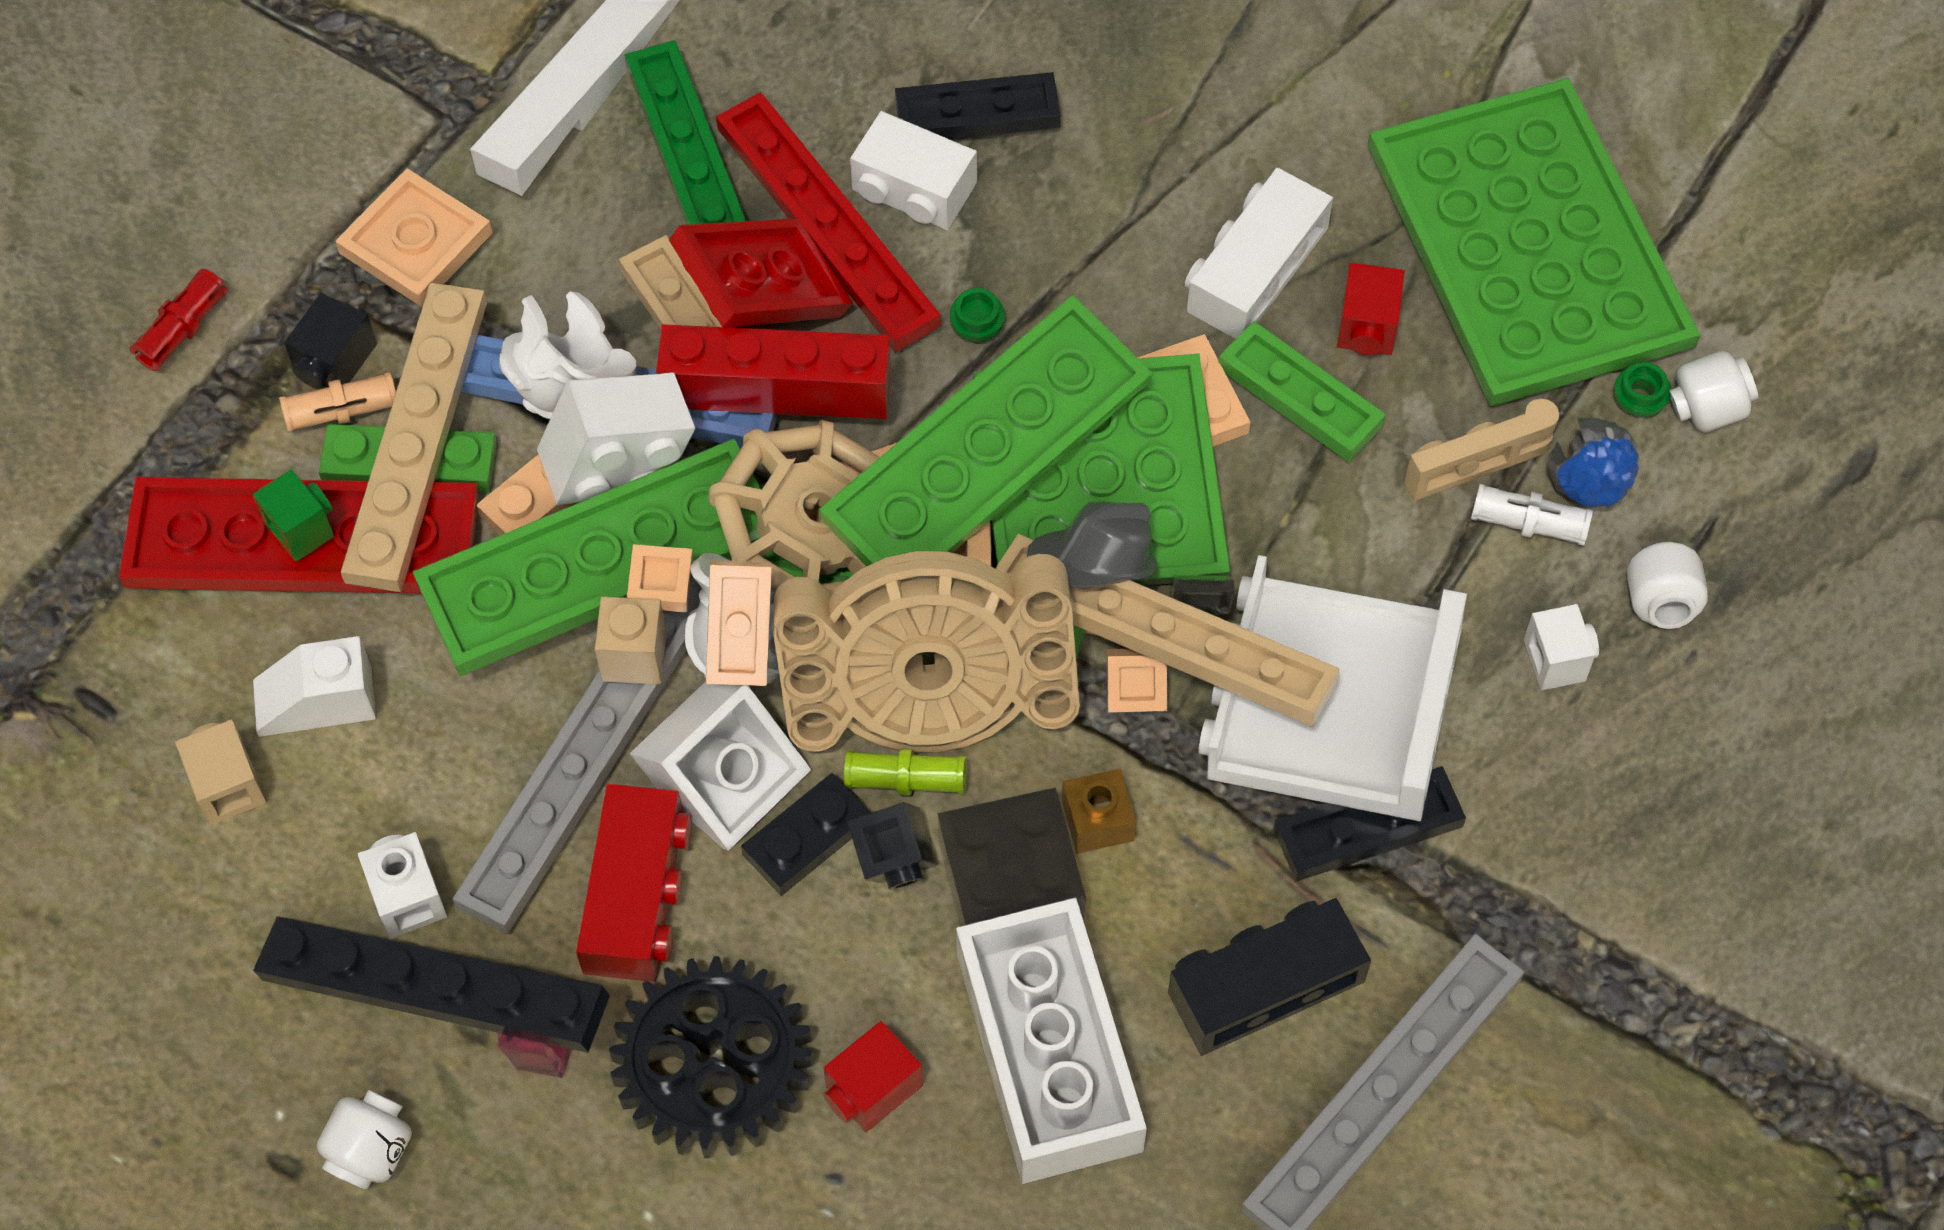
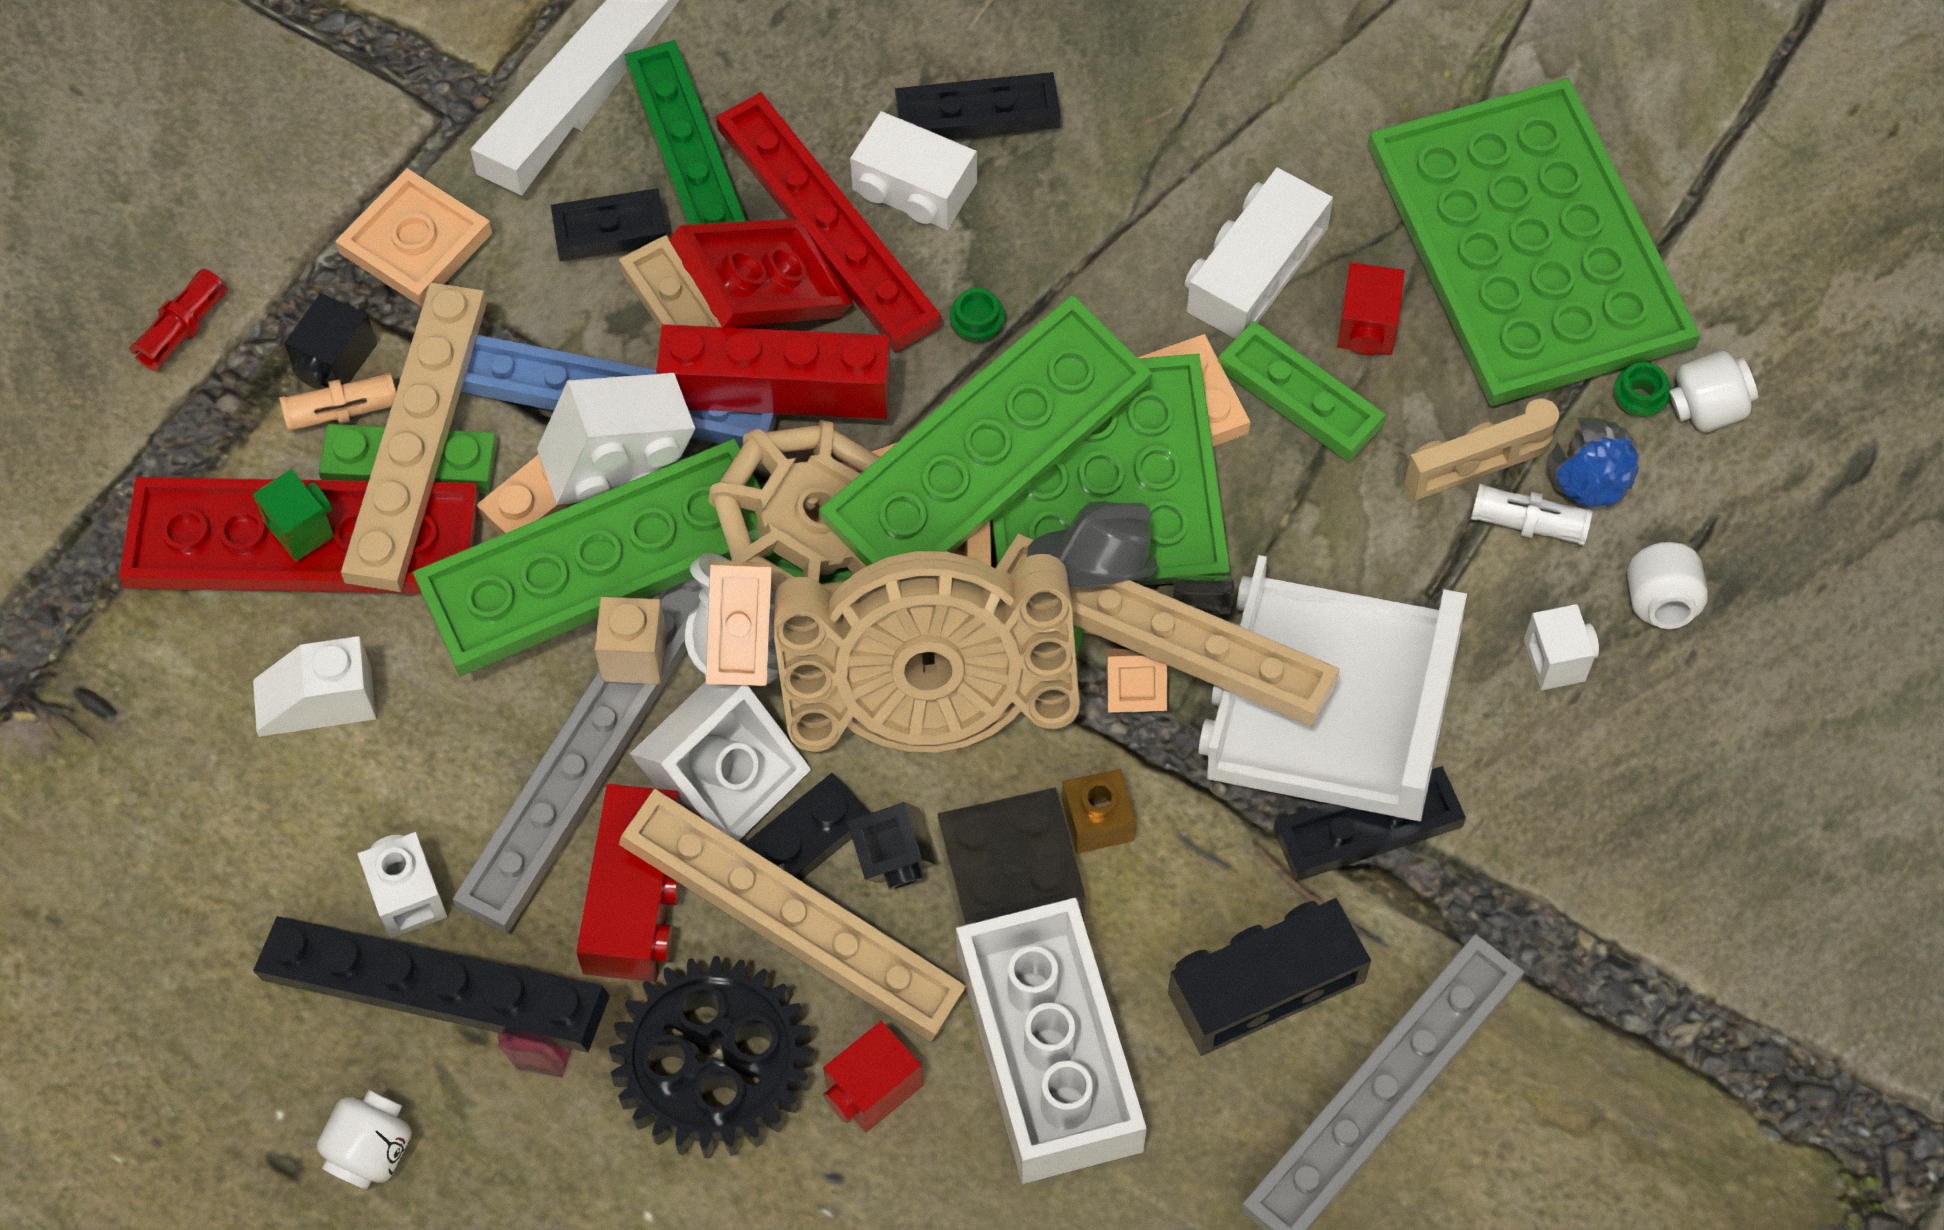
tan brick [175,719,267,826] -> none
white helmet [499,291,636,419] -> none
light nougat plate [627,544,693,612] -> none
lime pin [844,748,967,796] -> none
none -> black plate [551,188,666,261]
none -> tan plate [619,789,966,1042]

